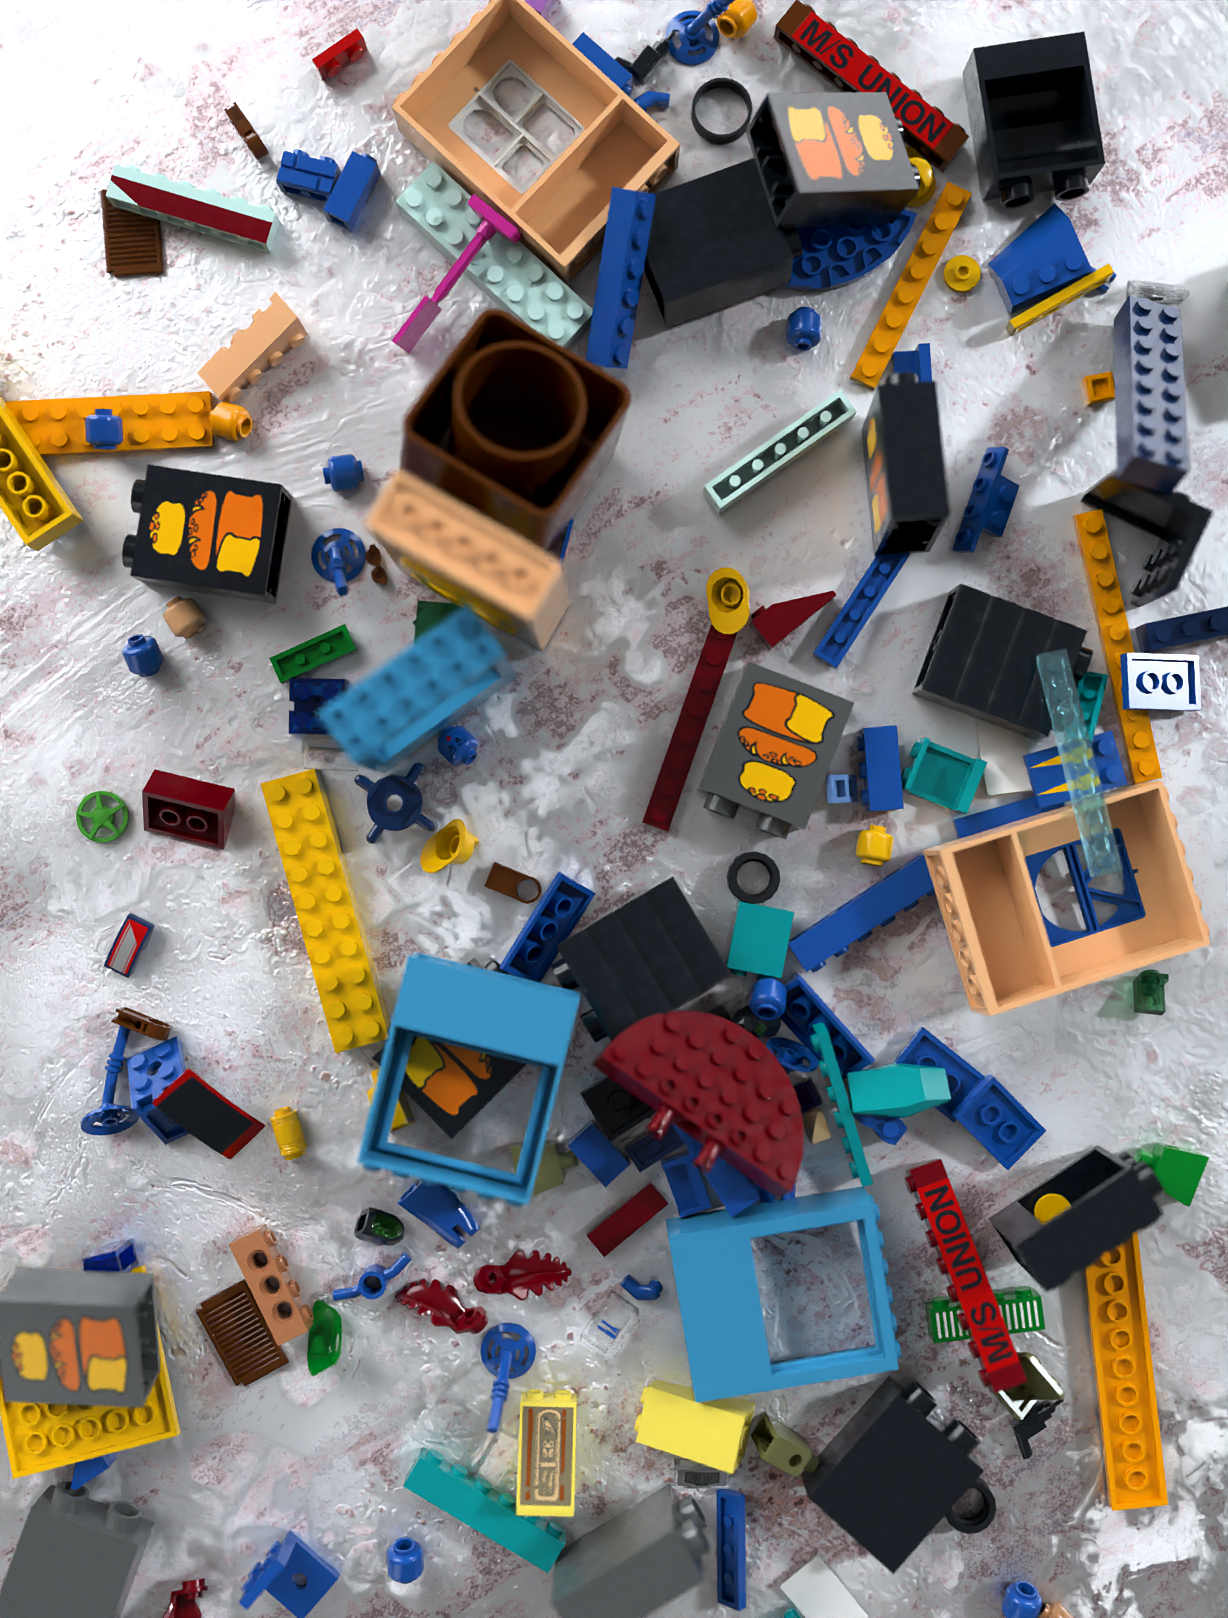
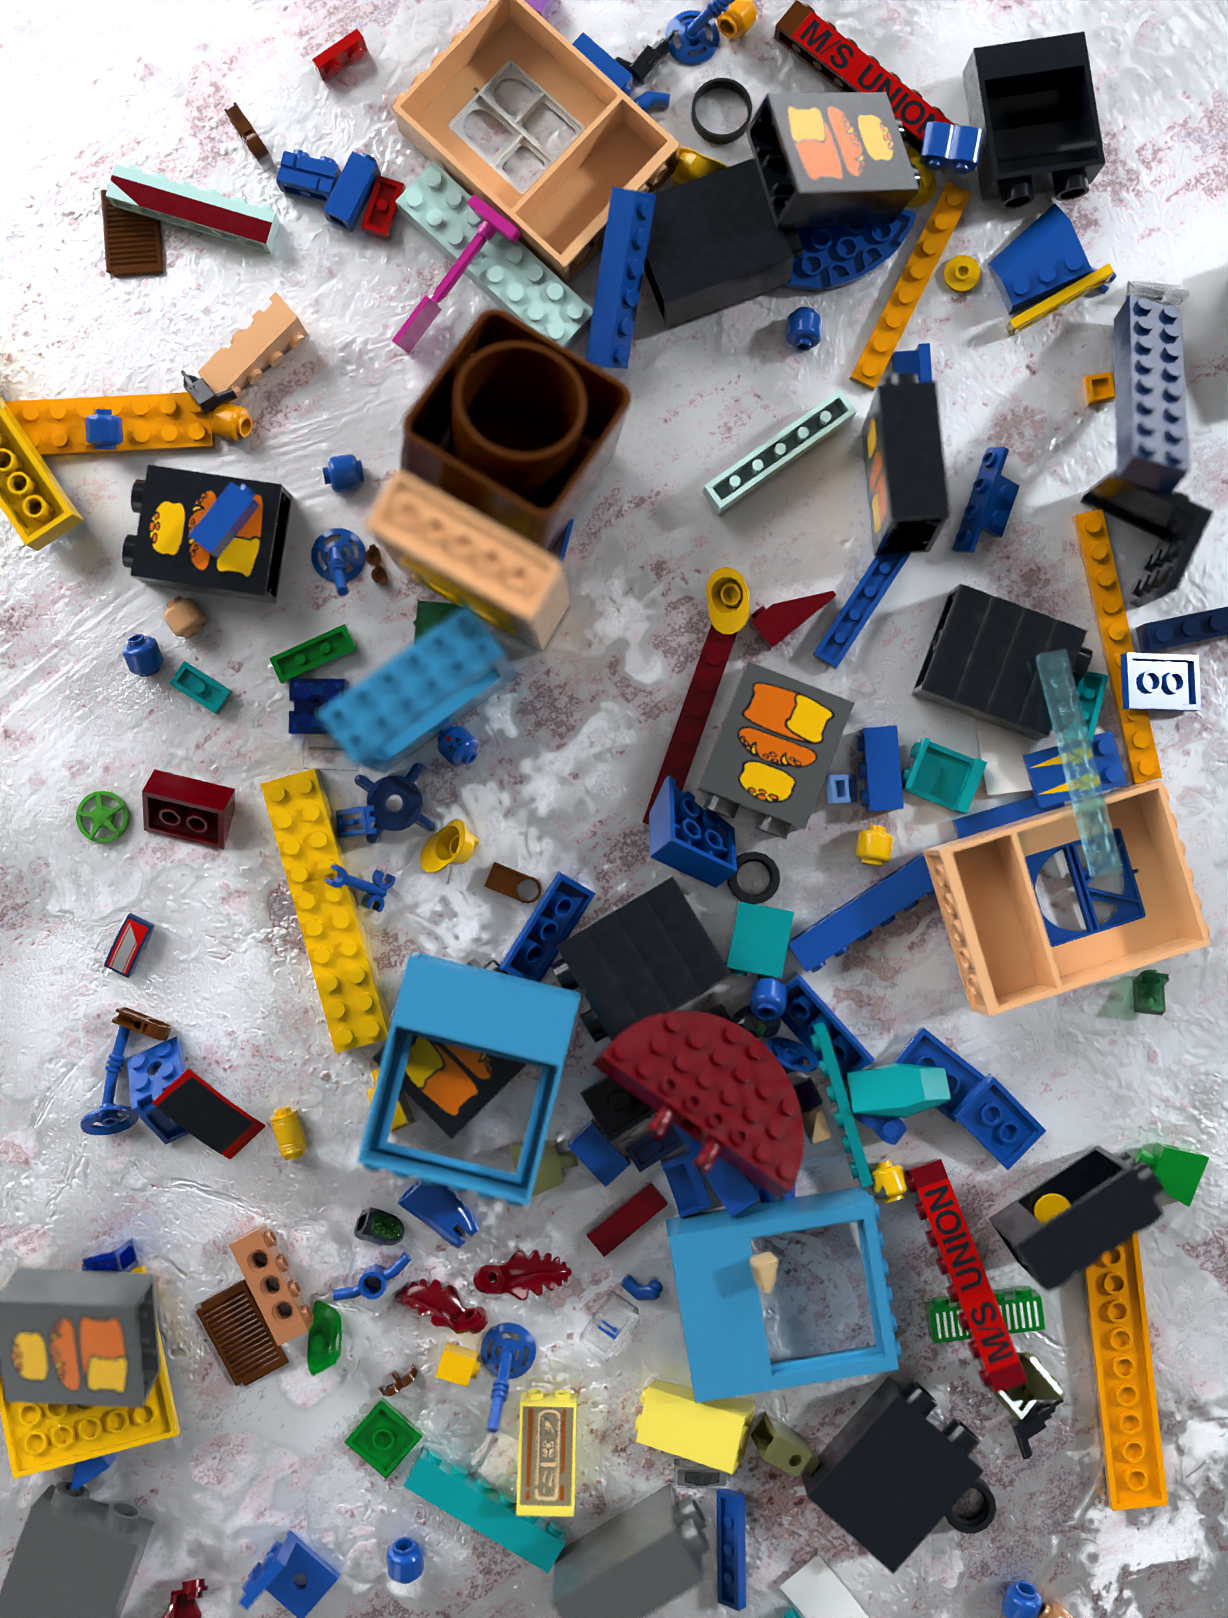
none -> teal plate [169,661,233,714]
none -> piece [181,370,237,415]
none -> blue brick [188,482,260,558]
none -> blue bar [325,864,396,912]
none -> blue tile [336,805,376,838]
none -> green tile [344,1397,424,1479]
none -> red plate [360,175,405,239]
none -> reddish brown piece [378,1364,418,1397]
none -> yellow brick [435,1342,481,1387]
none -> blue wedge [649,775,737,888]
none -> yellow piece [672,147,728,185]
none -> tan slope [750,1251,778,1294]
none -> yellow head [870,1160,909,1204]
none -> blue brick [919,122,983,174]

